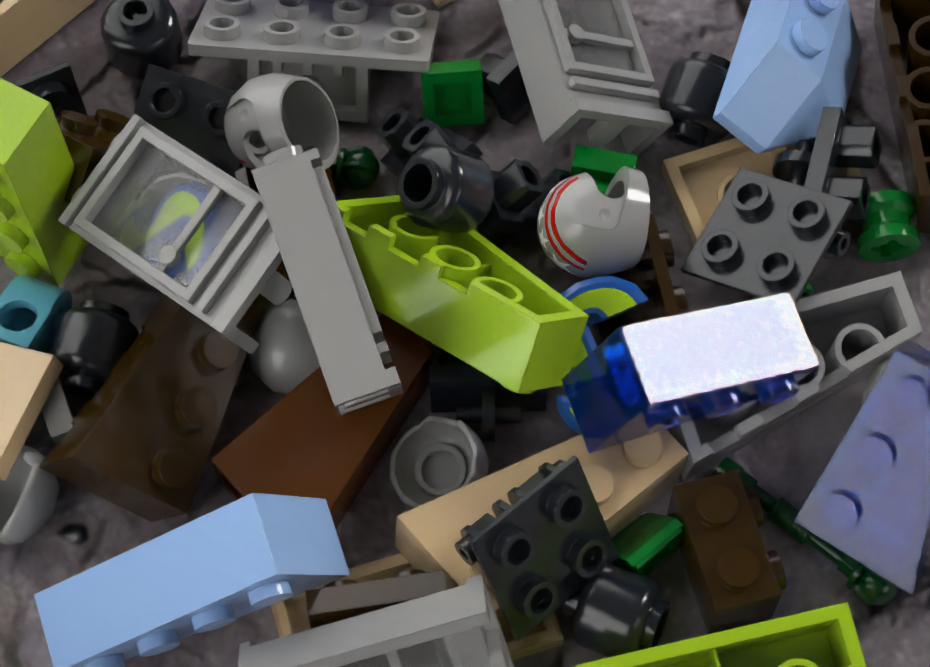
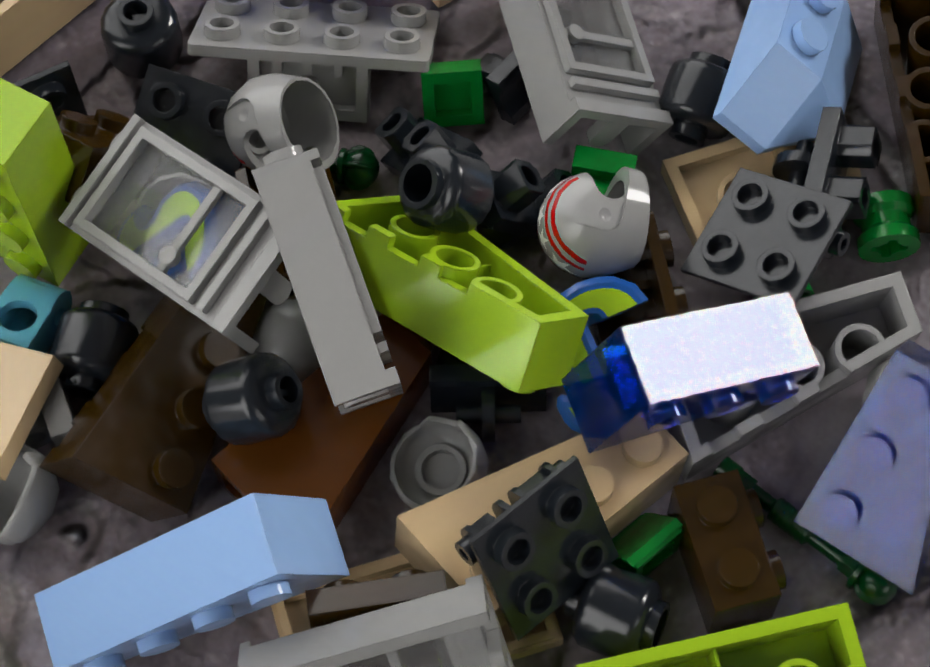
none -> black head [202,352,303,445]

